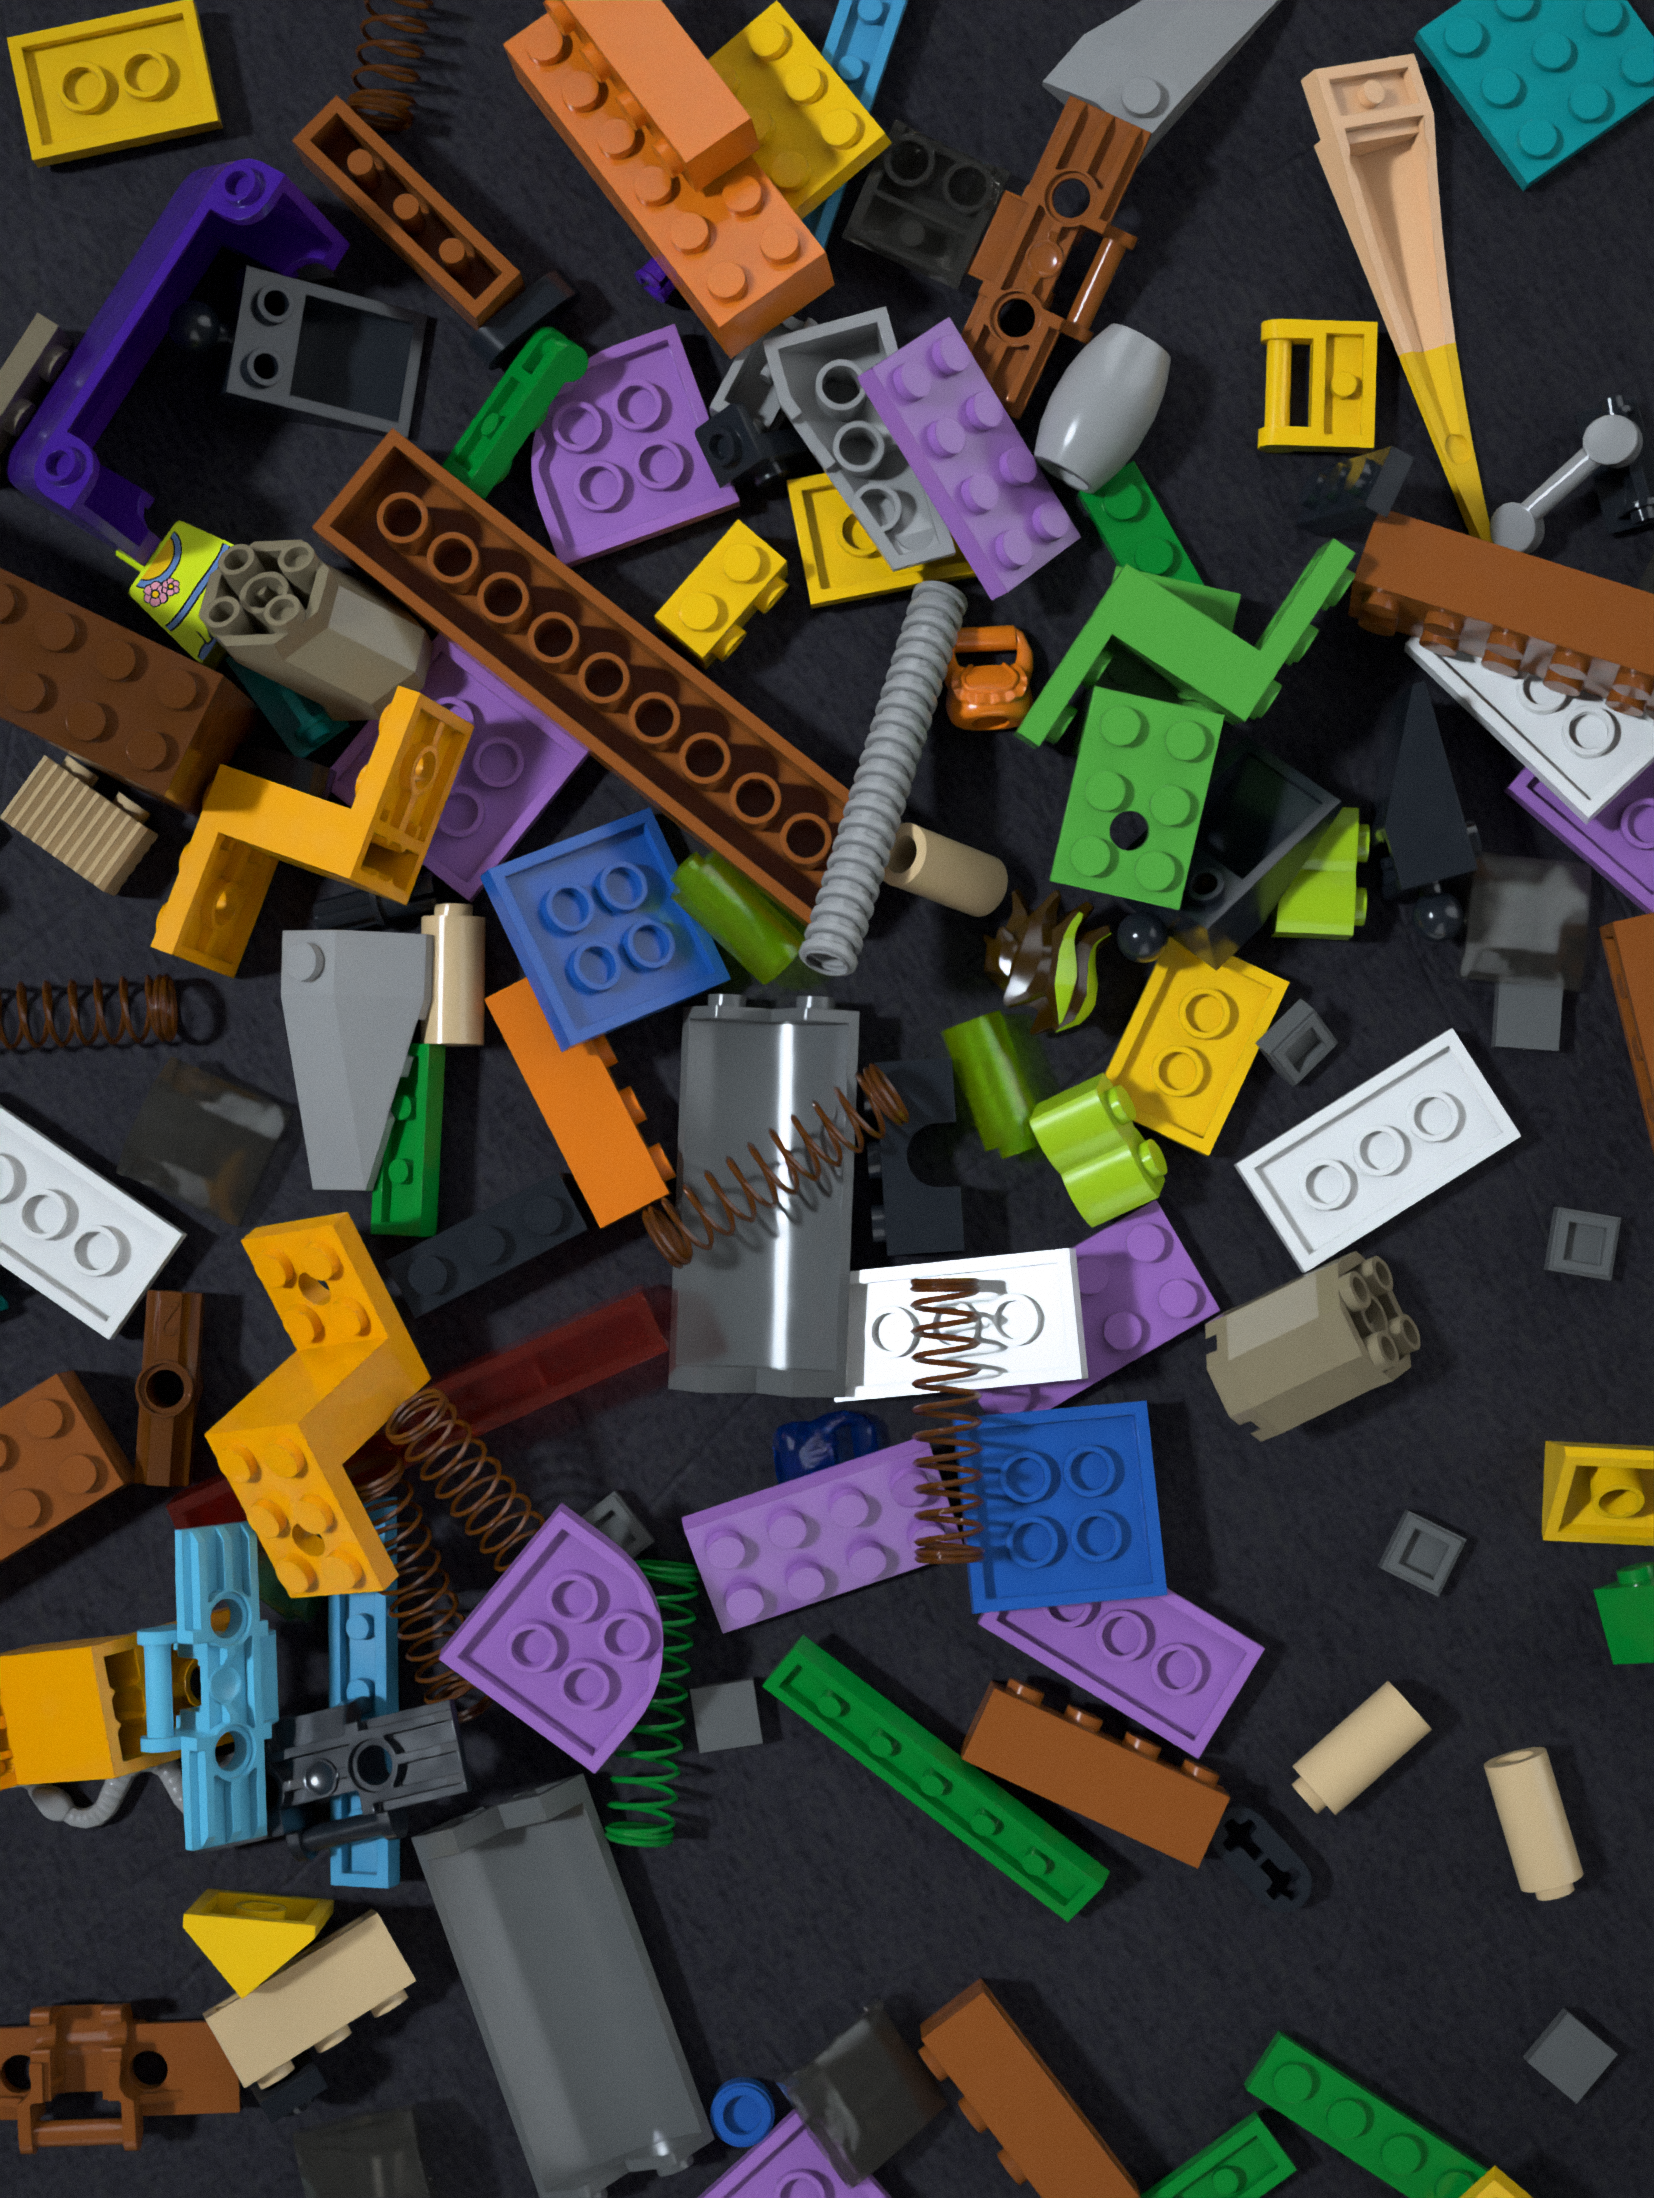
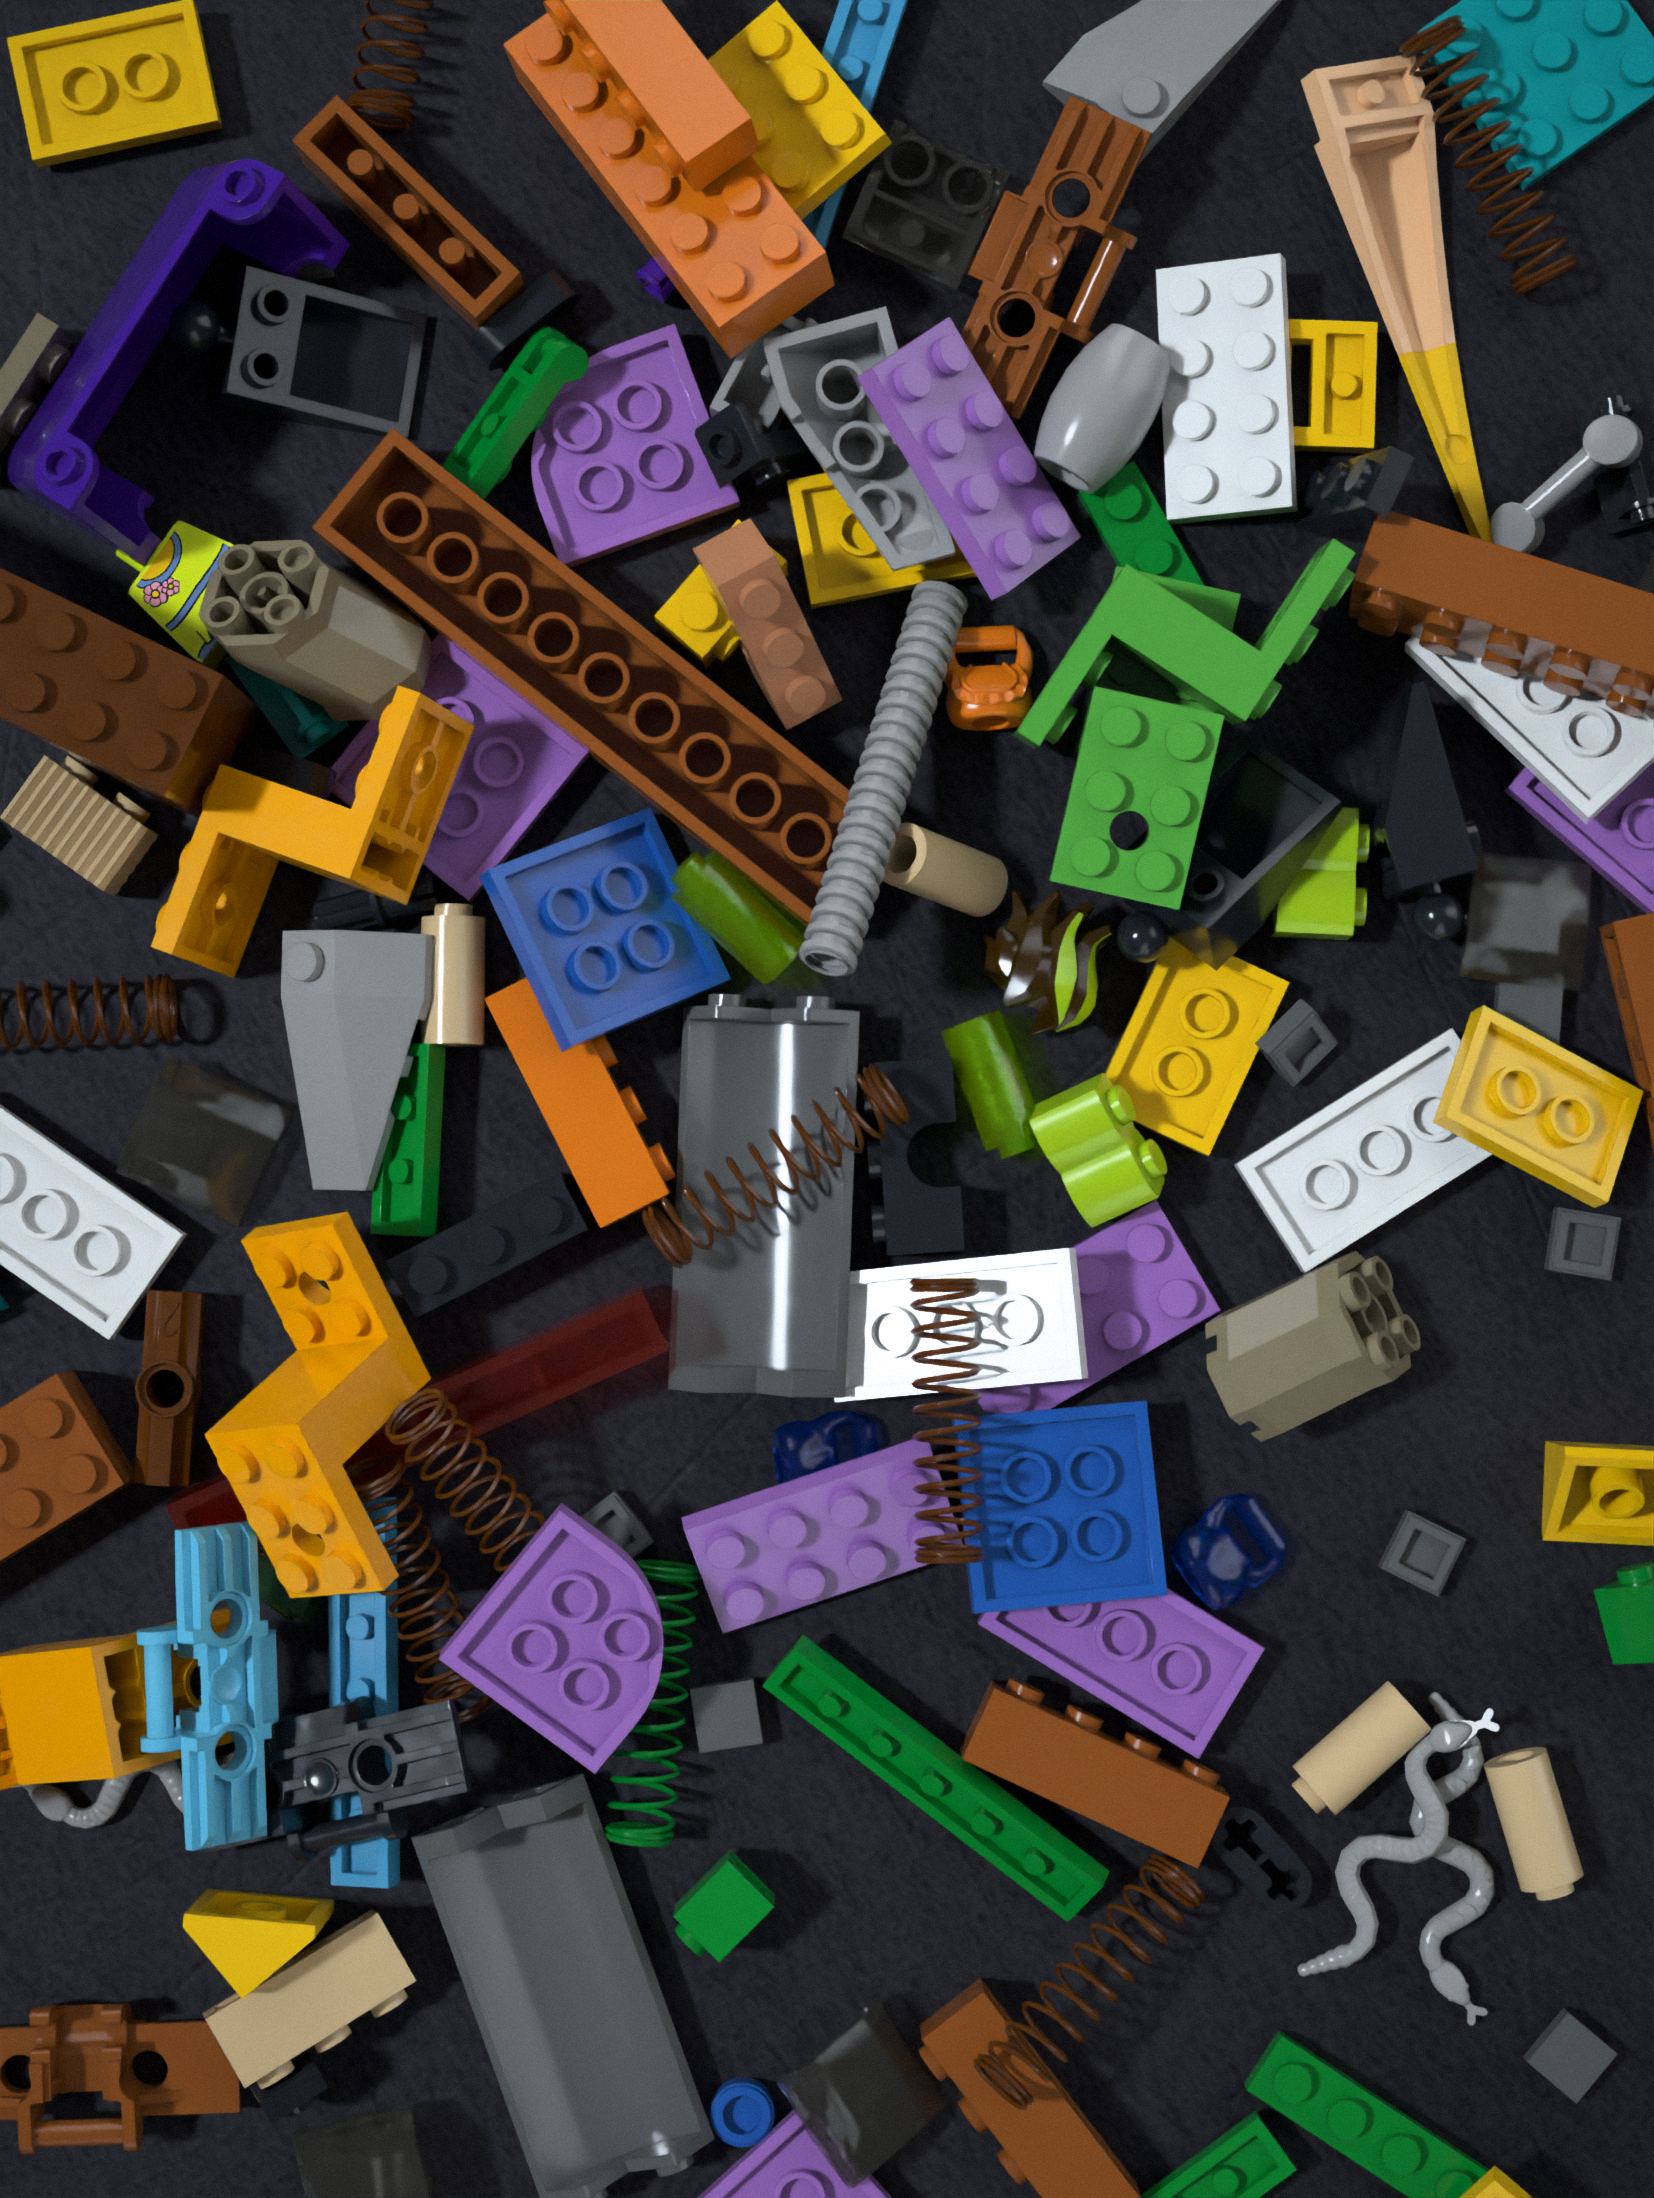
none -> green brick [673,1849,775,1963]
none -> nougat arch [693,518,842,731]
none -> reddish brown piece [973,1854,1205,2110]
none -> white plate [1156,253,1297,524]
none -> clear blue piece [1170,1492,1288,1611]
none -> light grey animal [1297,1708,1500,1977]
none -> reddish brown piece [1398,15,1578,296]
none -> light grey animal [1409,1692,1495,2026]
none -> yellow plate [1433,1005,1644,1208]

